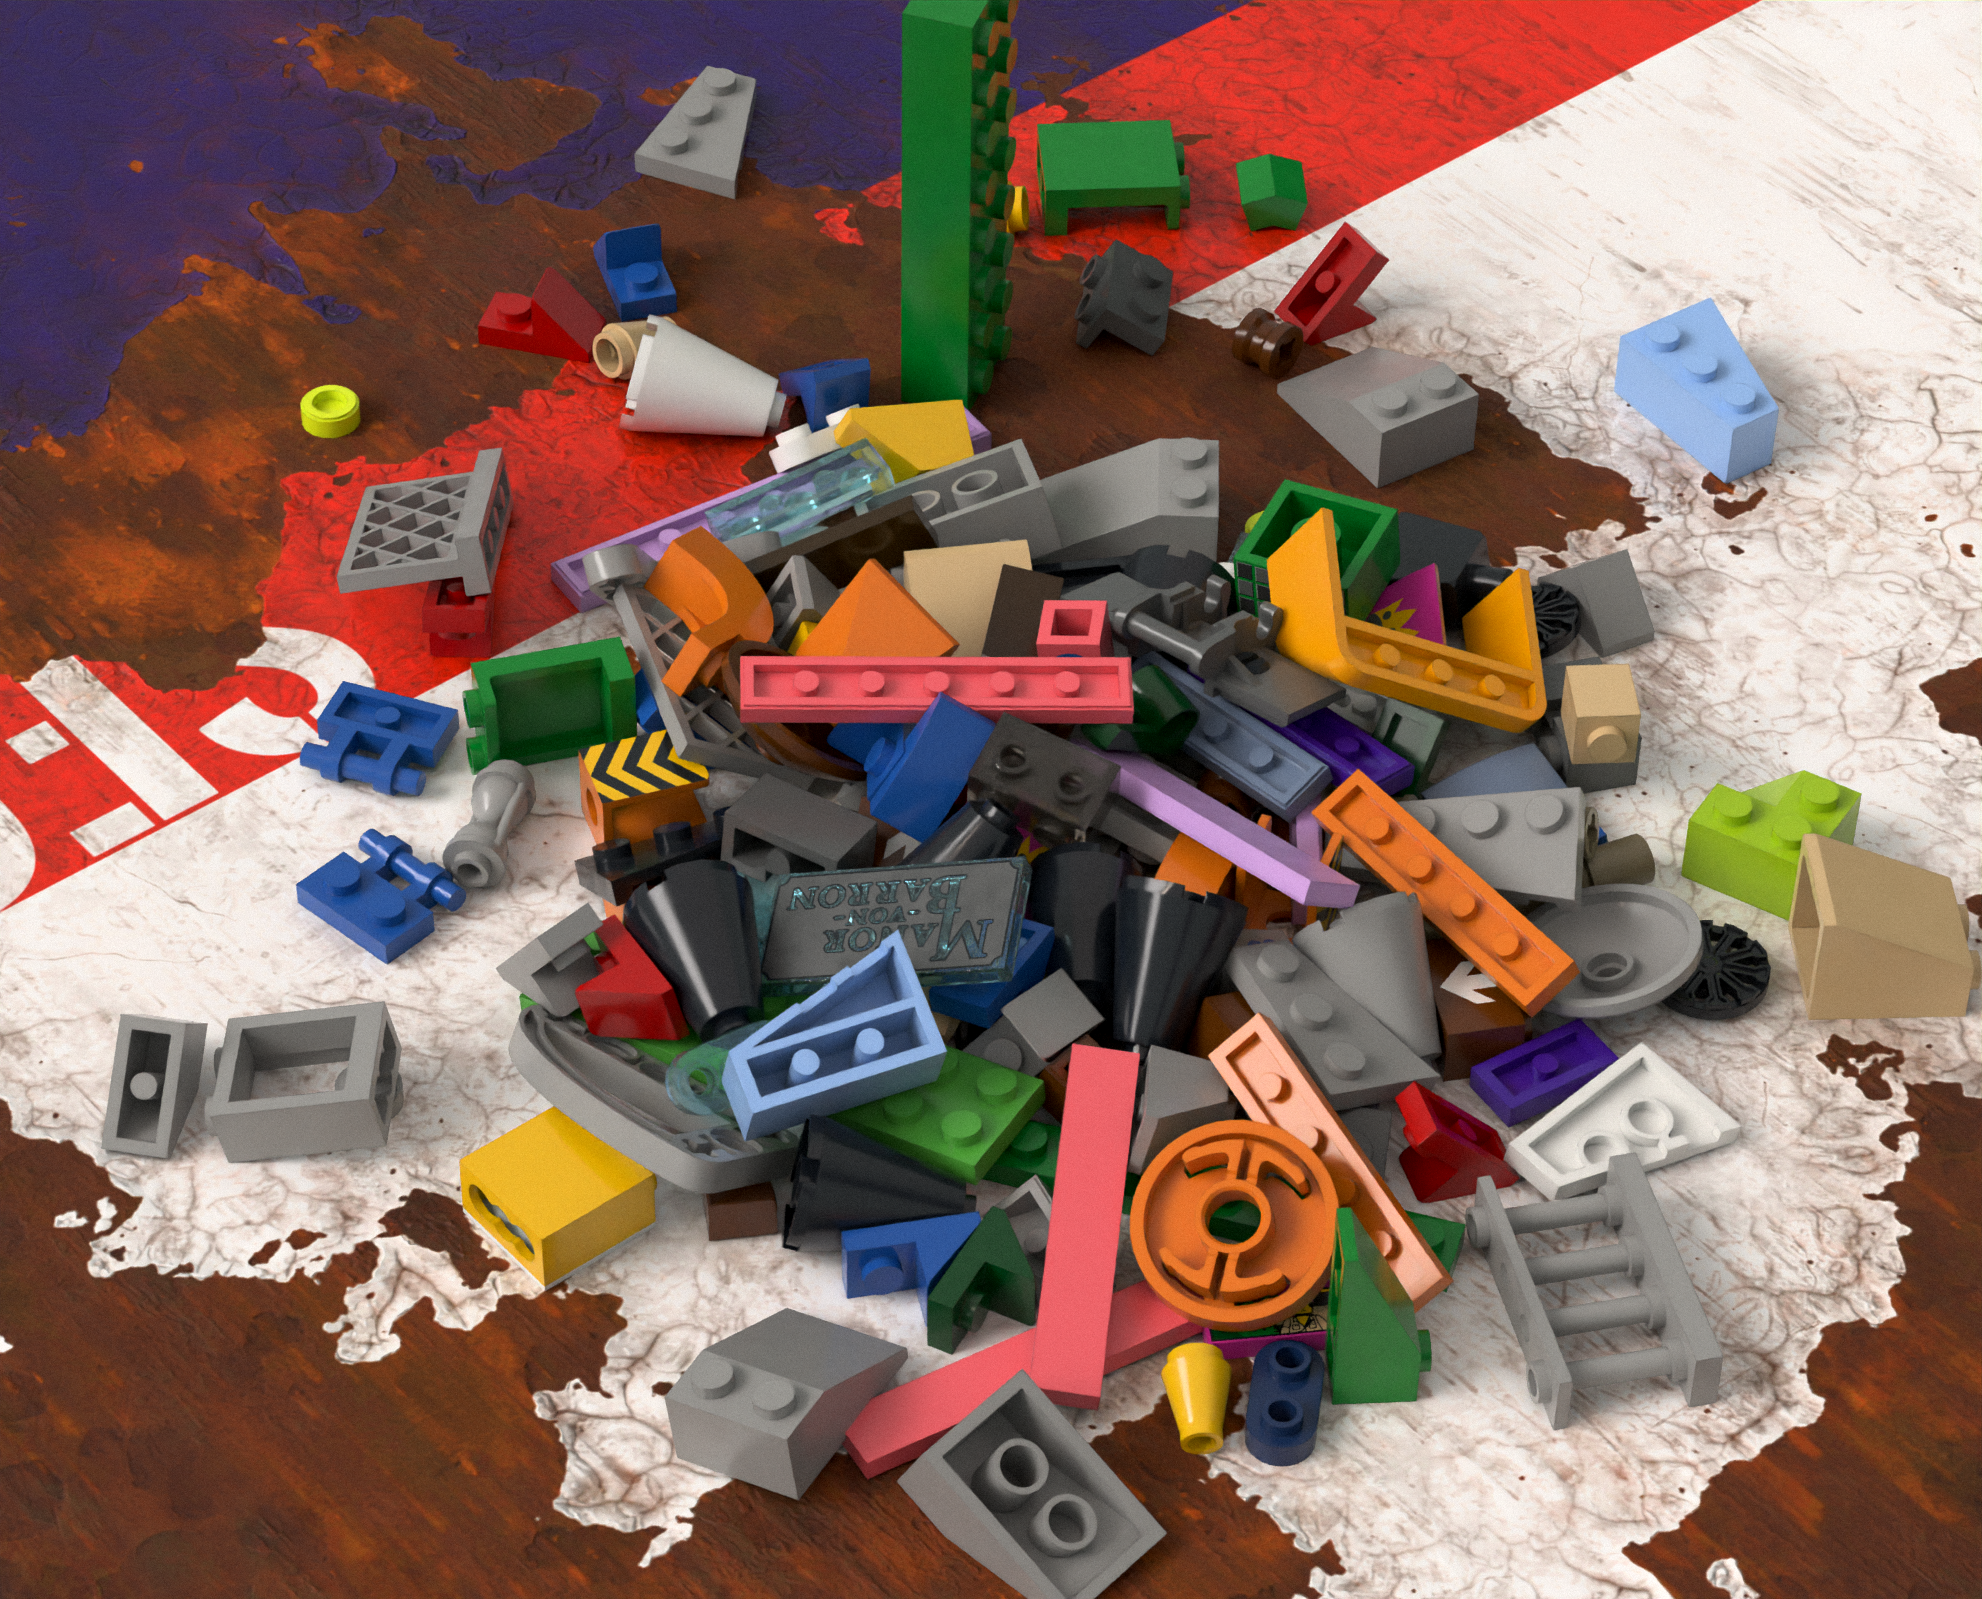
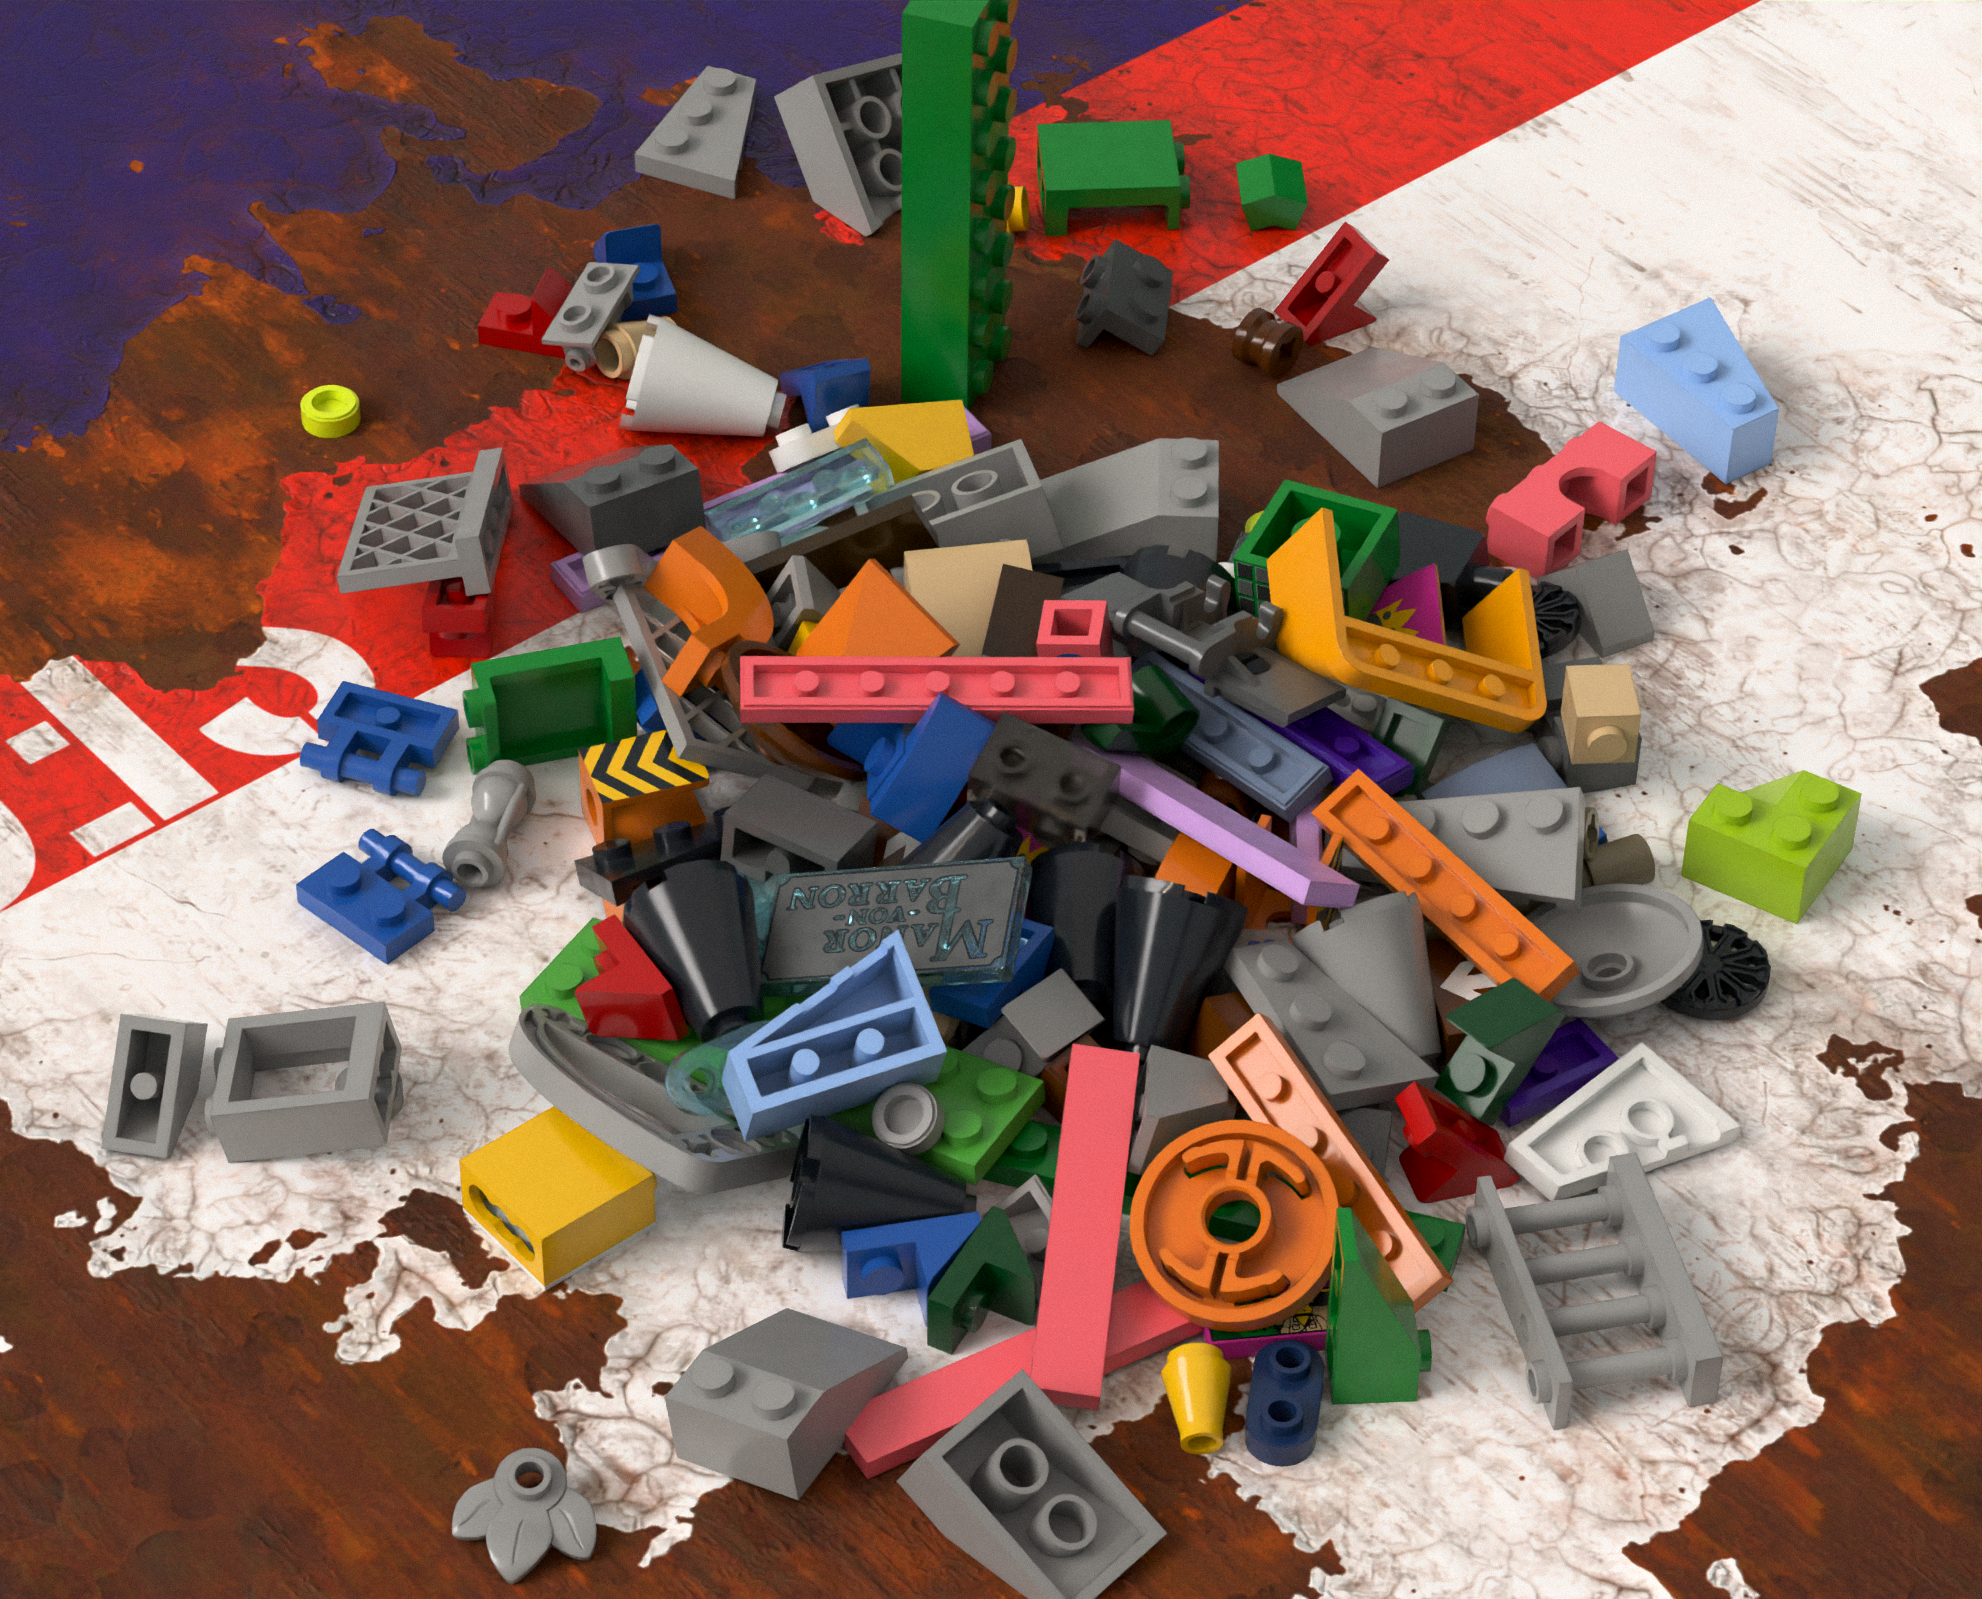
light grey slope [495,903,604,1017] -> none
reddish brown slope [701,1181,778,1241] -> none
tan slope [1788,834,1981,1020] -> none
none -> light grey plate [452,1447,597,1585]
none -> dark grey slope [519,444,707,556]
none -> light grey hinge [541,262,641,372]
none -> light grey wedge [774,52,902,237]
none -> light grey tile [872,1082,945,1155]
none -> dark green slope [1434,977,1566,1127]
none -> coral arch [1486,421,1657,580]

